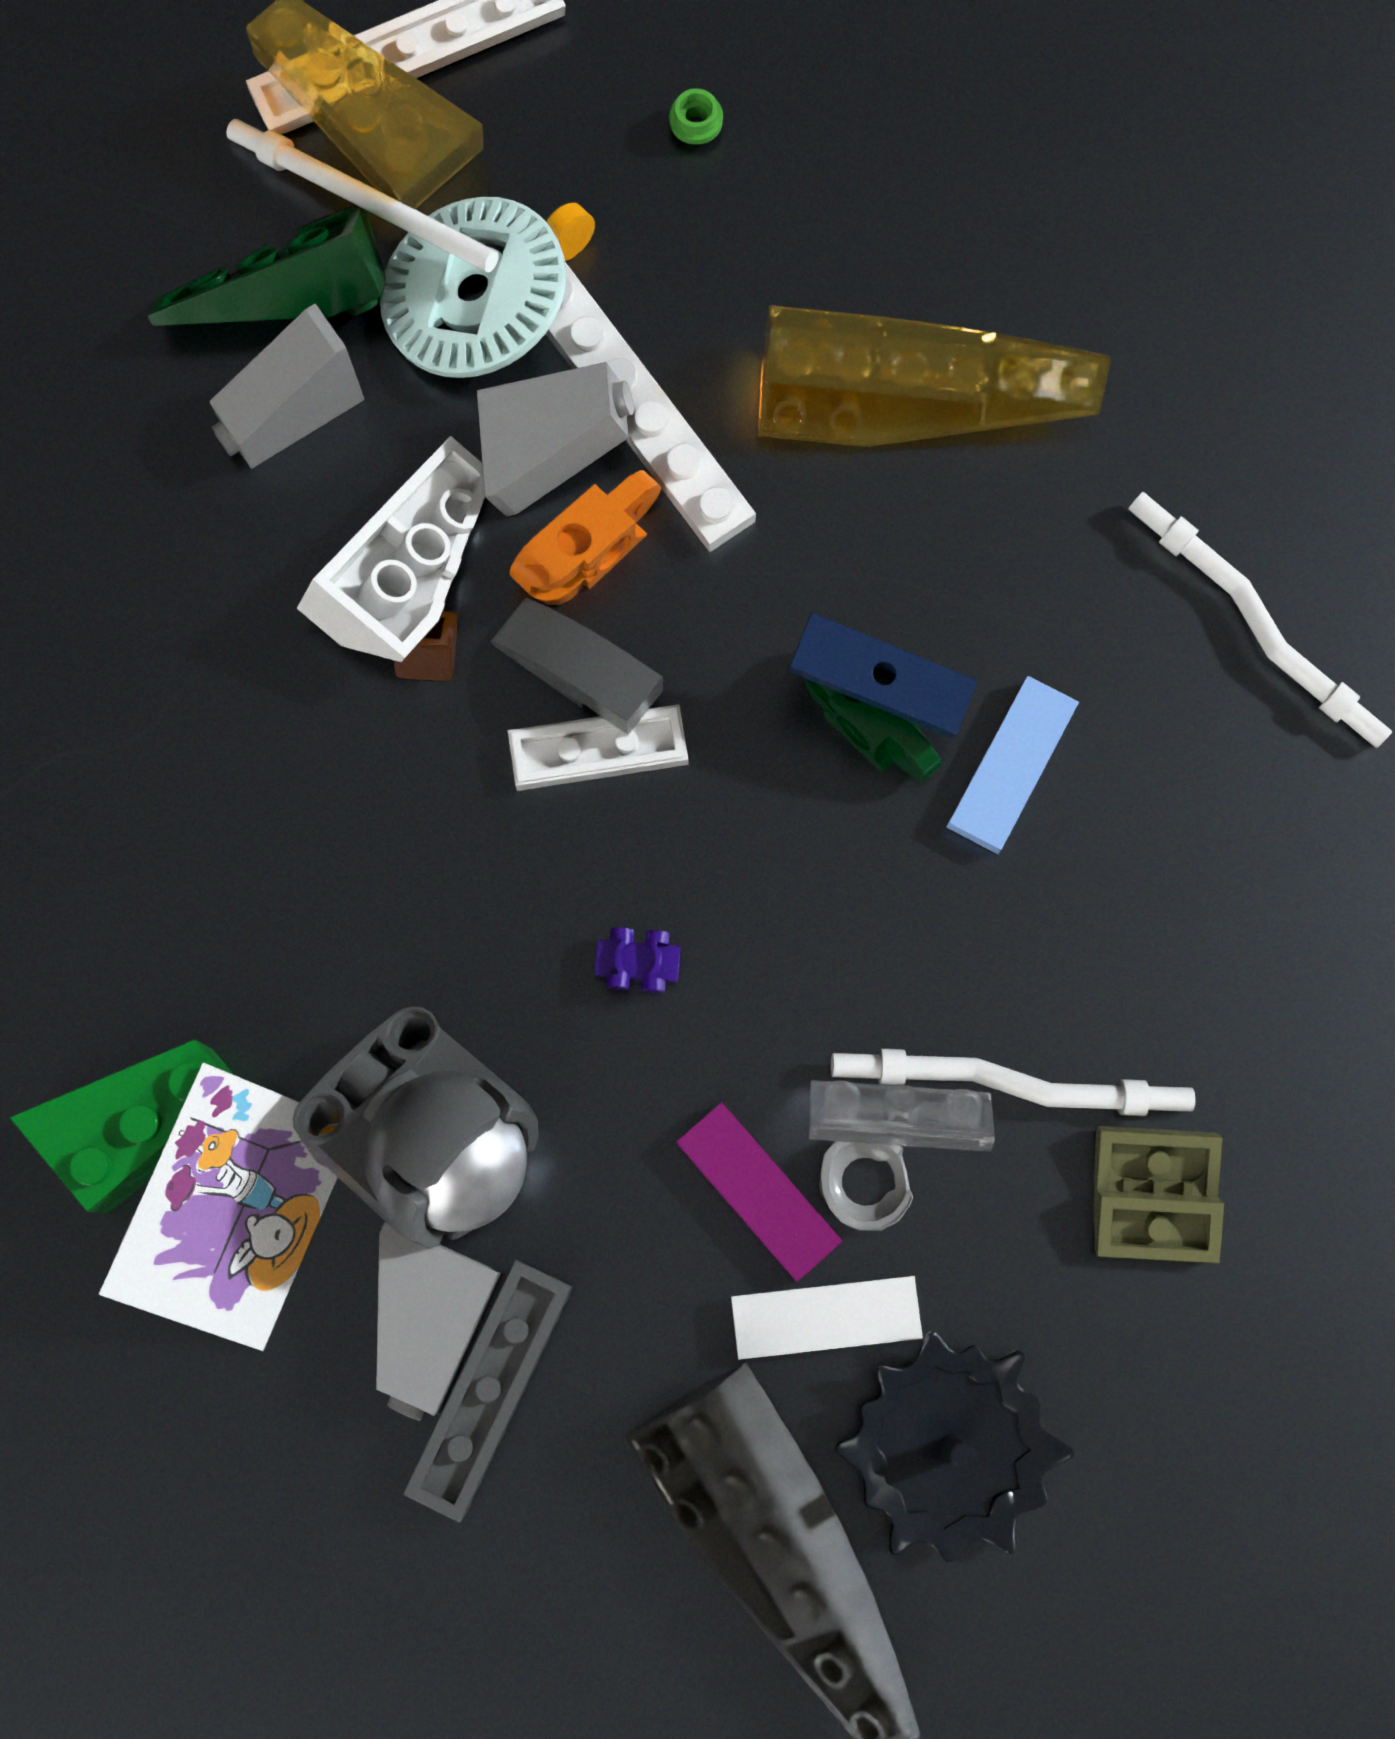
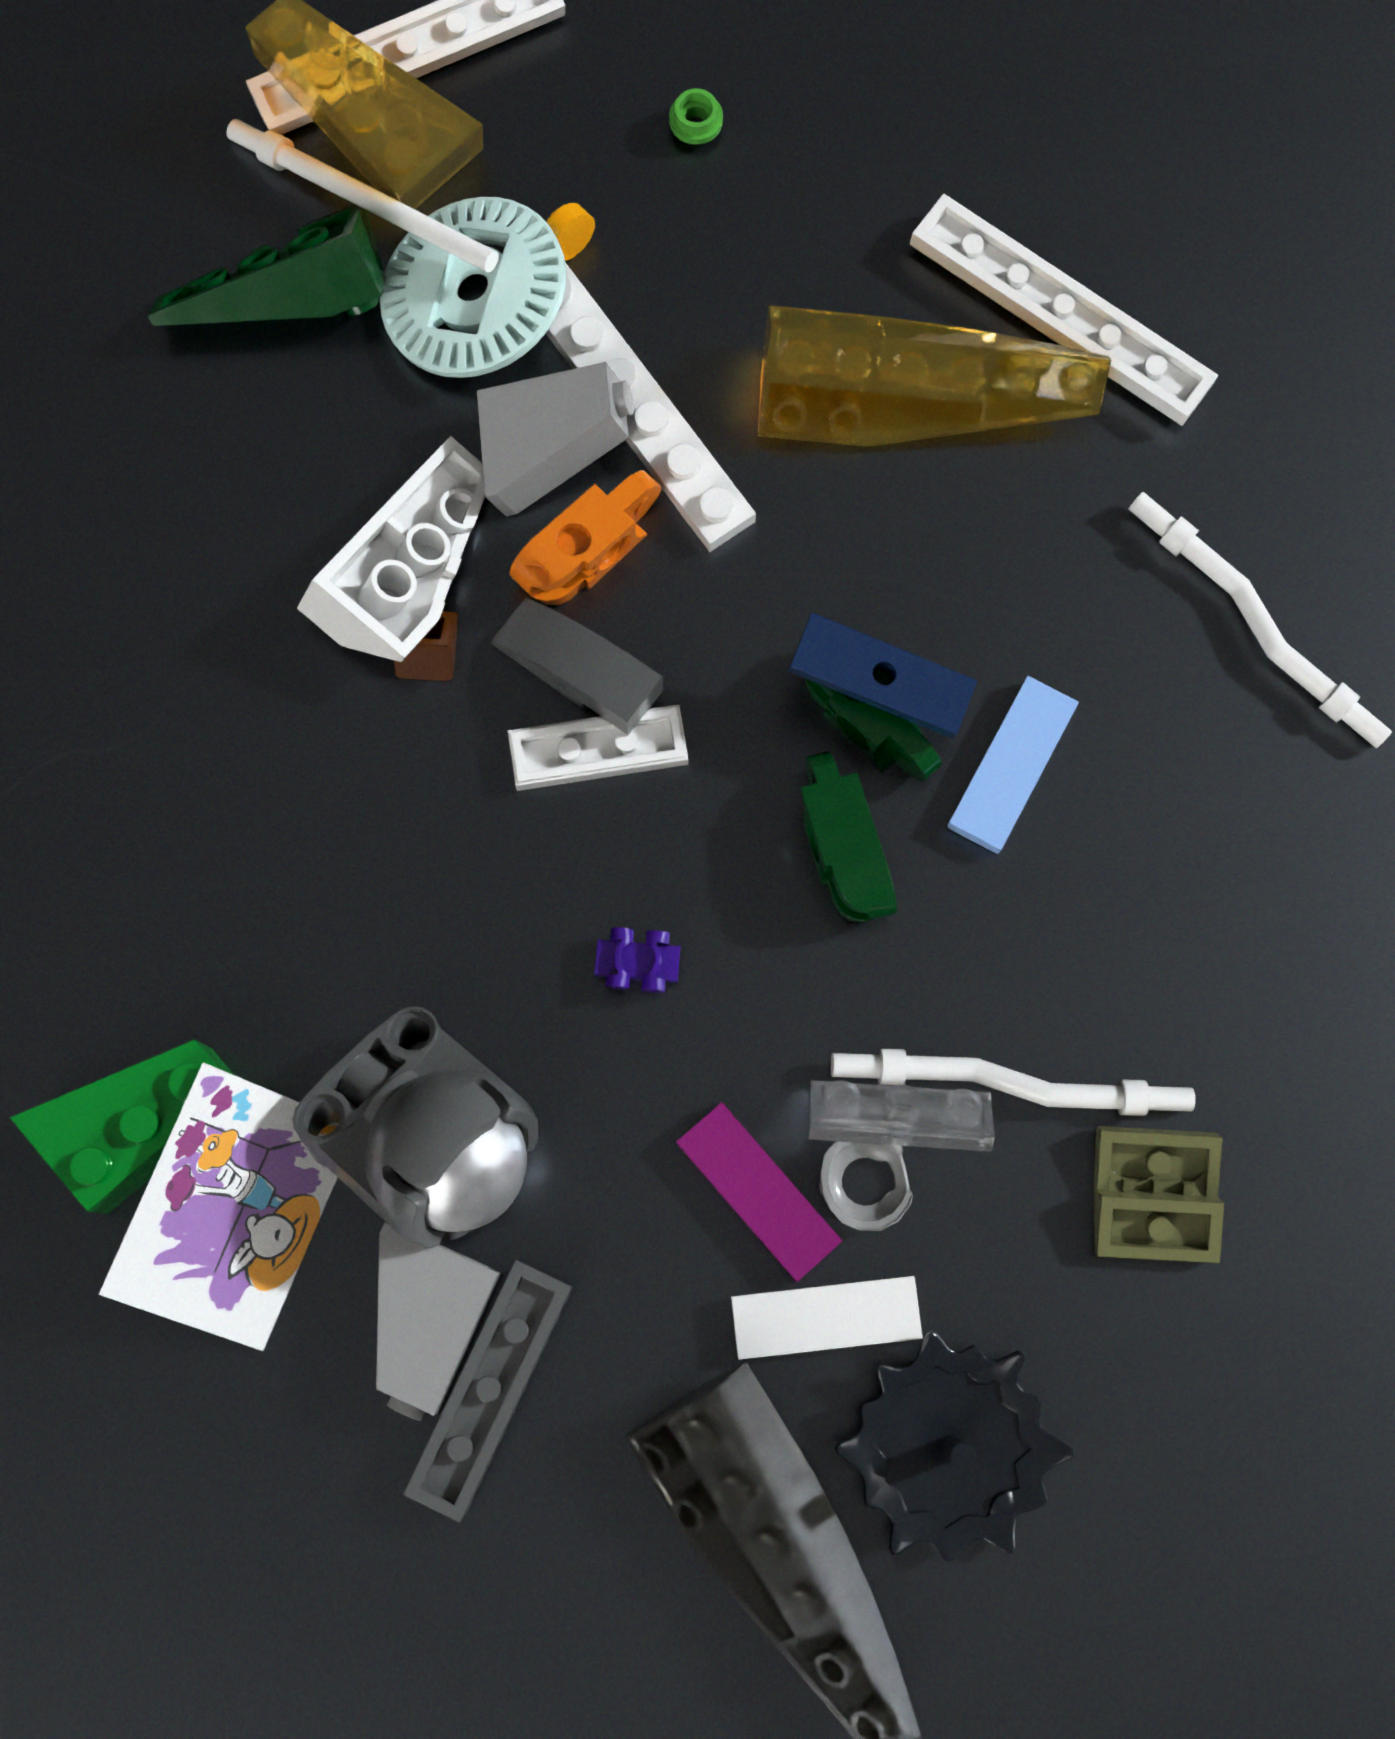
light grey slope [209,304,365,469] -> none
none -> dark green piece [800,751,897,922]
none -> white plate [910,194,1218,426]

